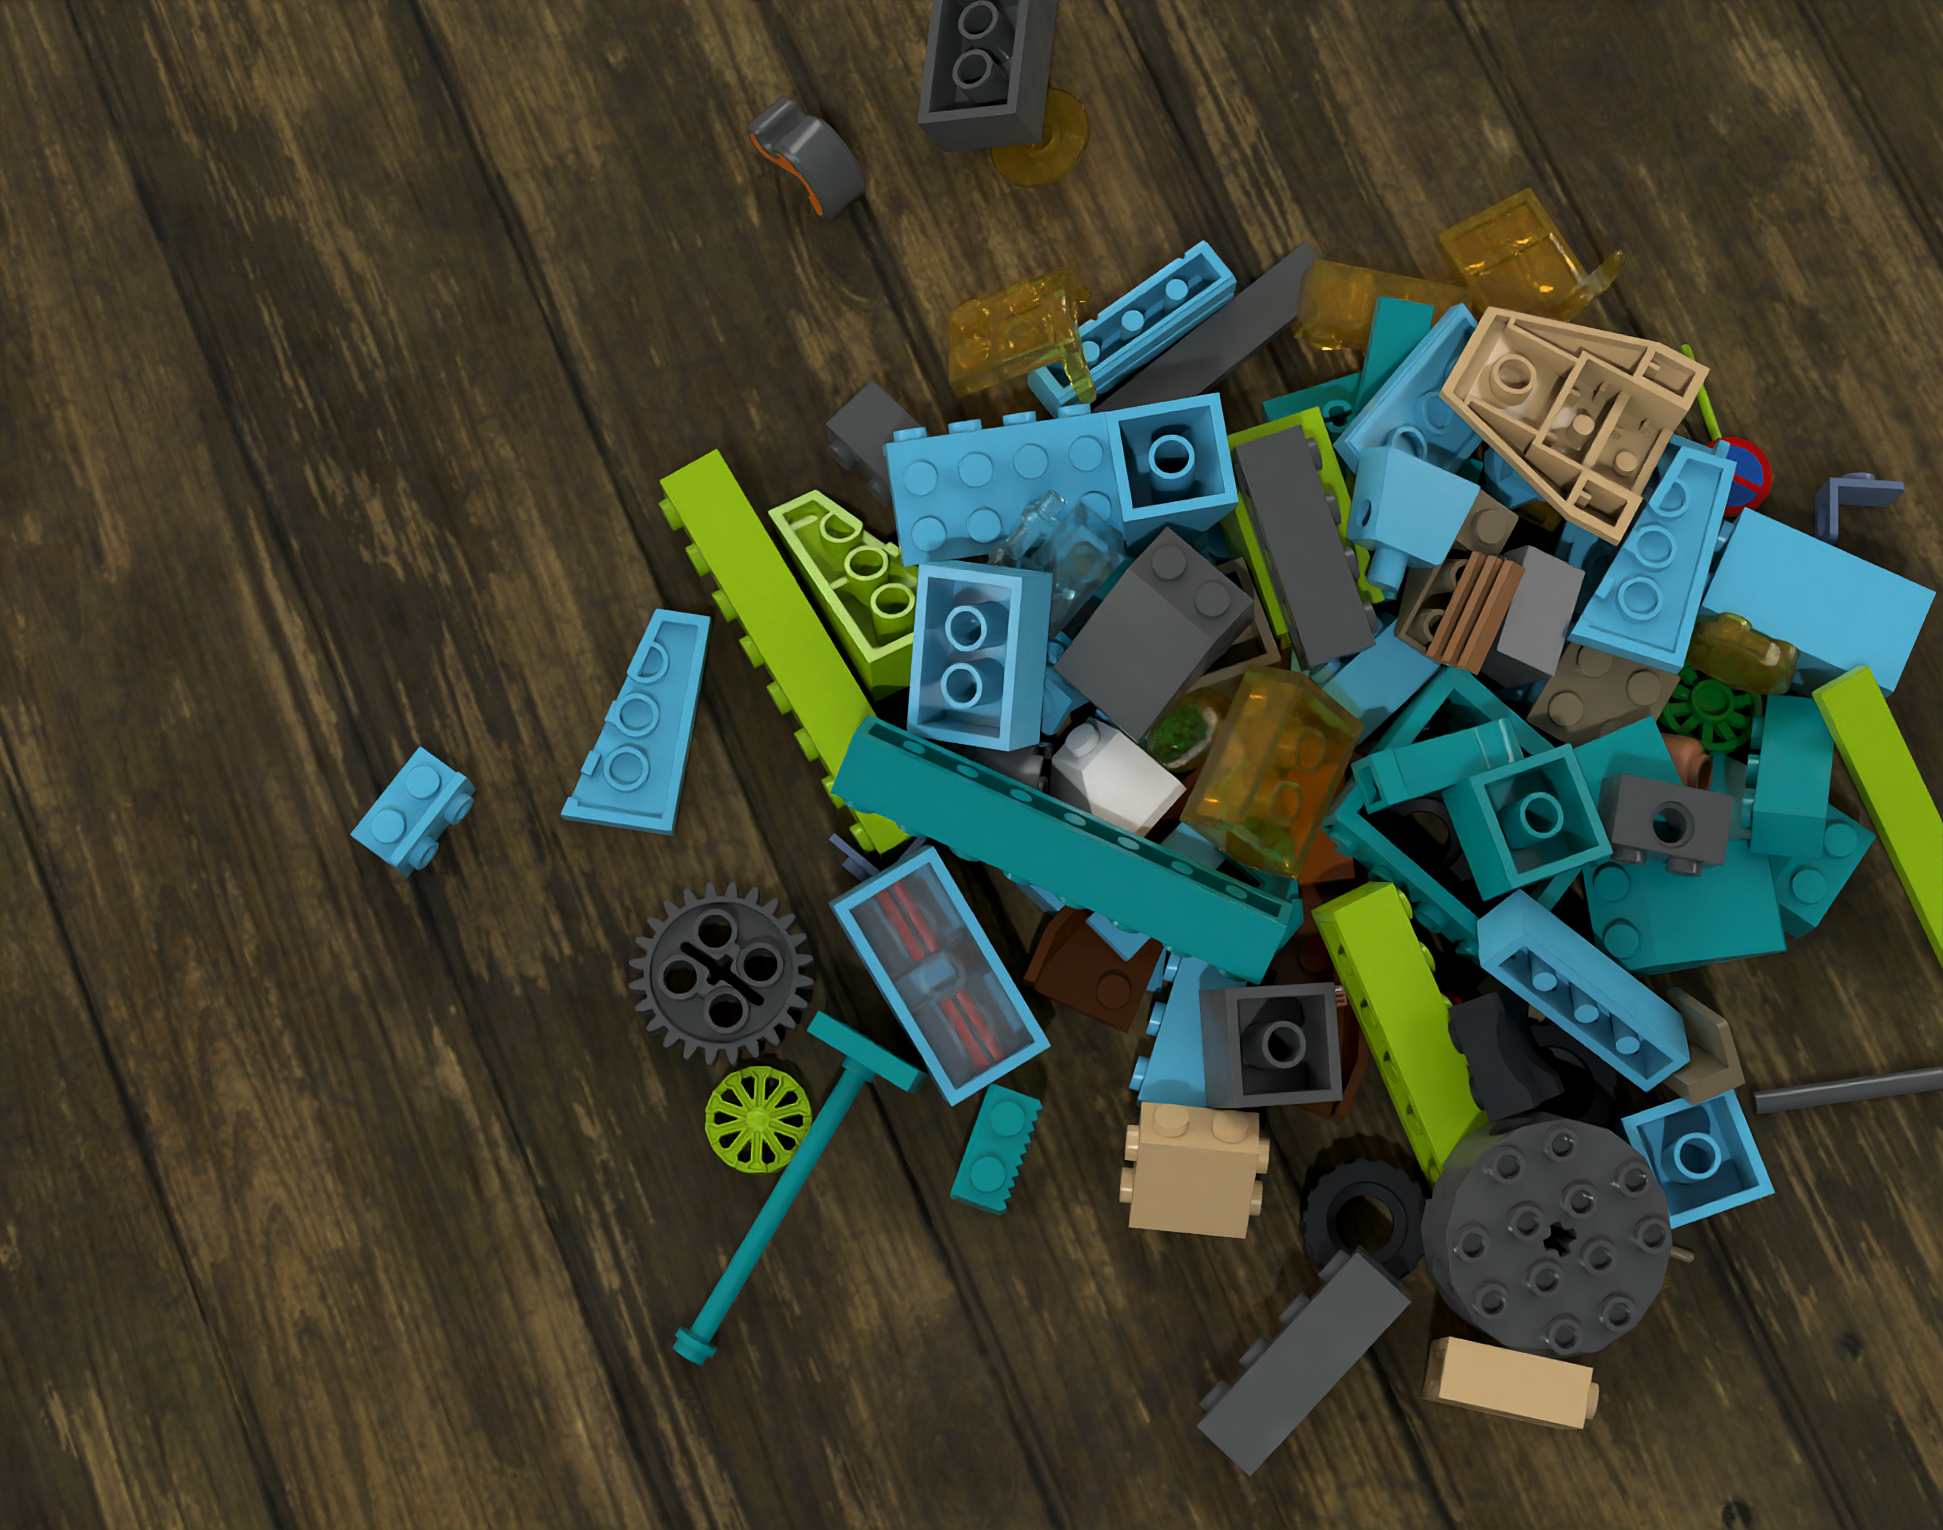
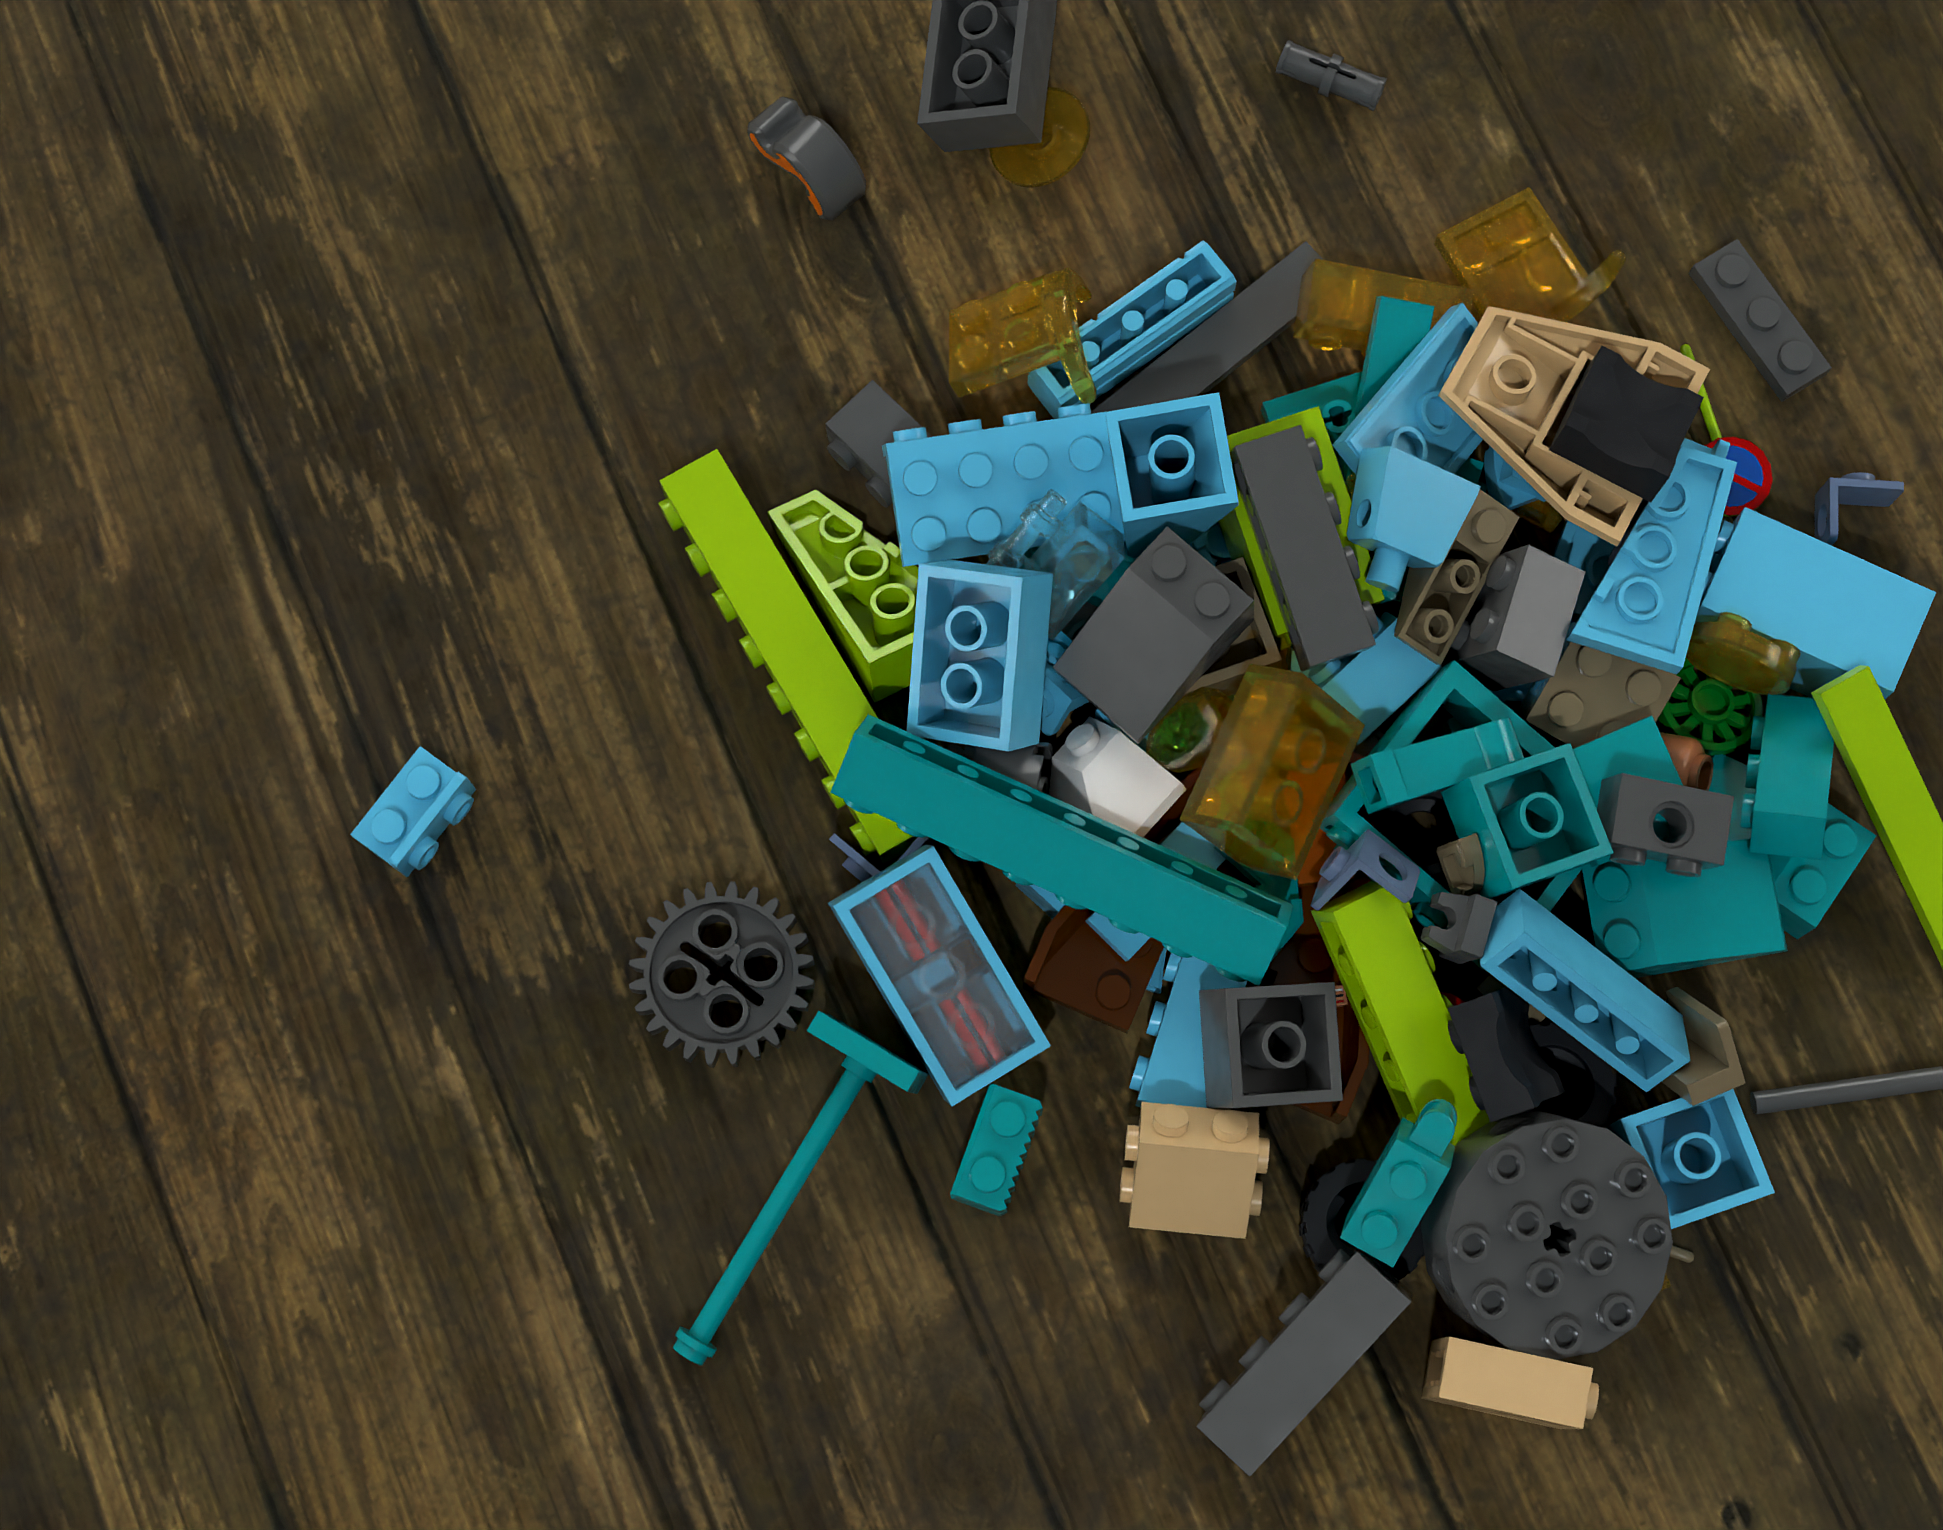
medium azure wing [560,609,713,836] -> none
lime wheel [705,1066,813,1175] -> none
medium nougat tile [1425,551,1526,675] -> none
none -> dark grey pin [1275,40,1387,111]
none -> sand blue bracket [1310,829,1420,911]
none -> teal brick [1340,1099,1457,1268]
none -> dark grey tile [1420,892,1498,964]
none -> dark tan tile [1436,833,1485,896]
none -> black brick [1549,346,1704,502]
none -> dark grey plate [1688,239,1832,402]

